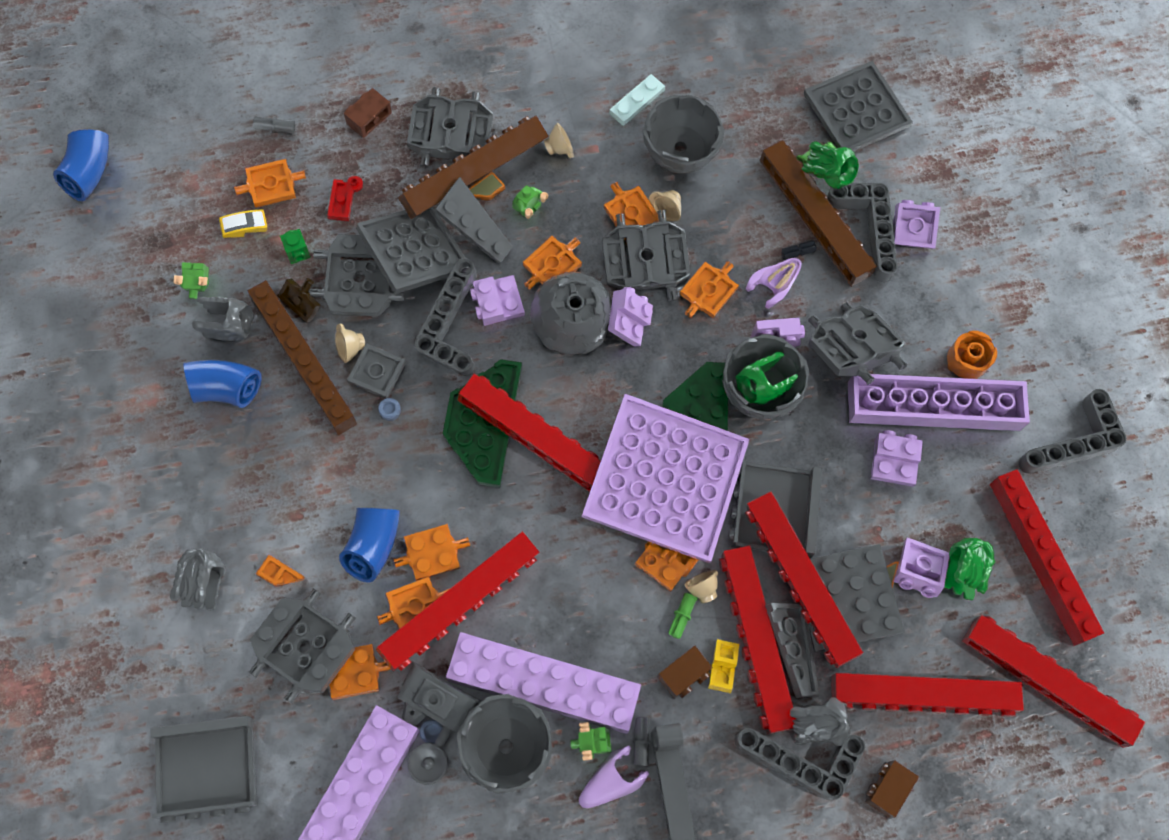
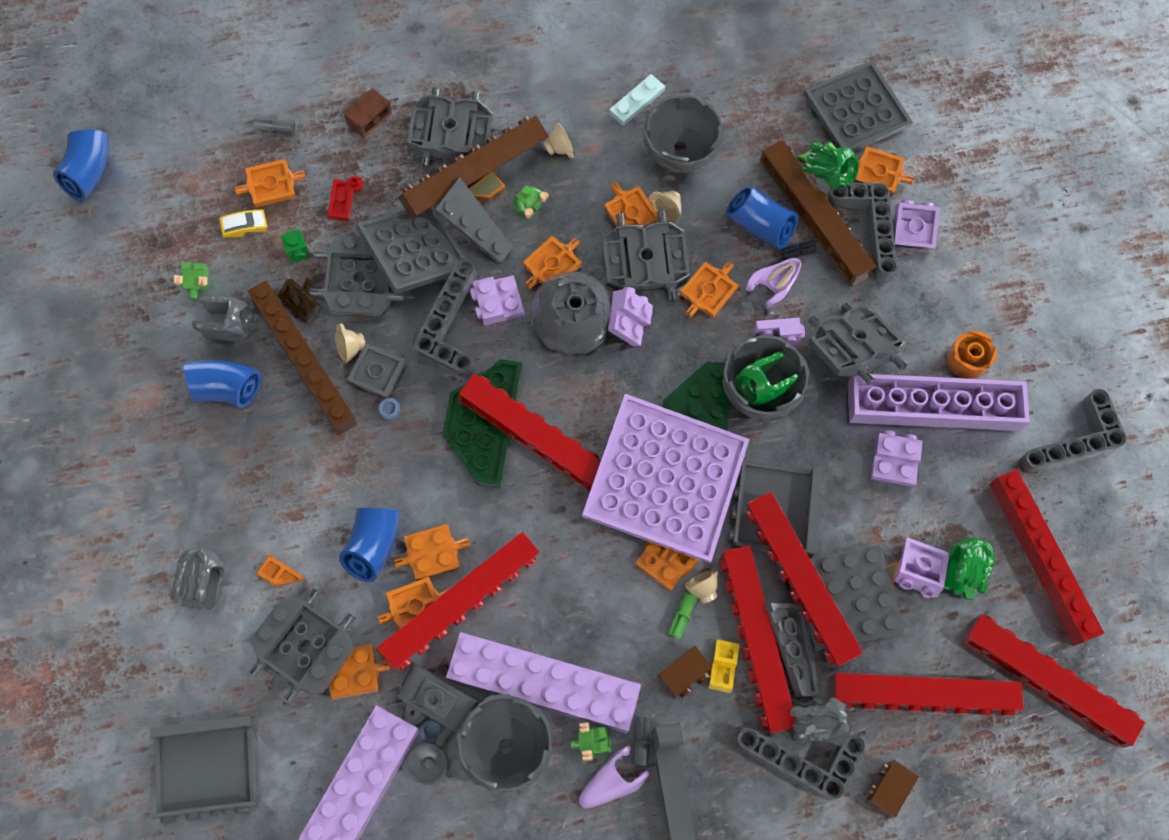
none -> blue brick [725,185,798,249]
none -> orange plate [854,146,914,196]

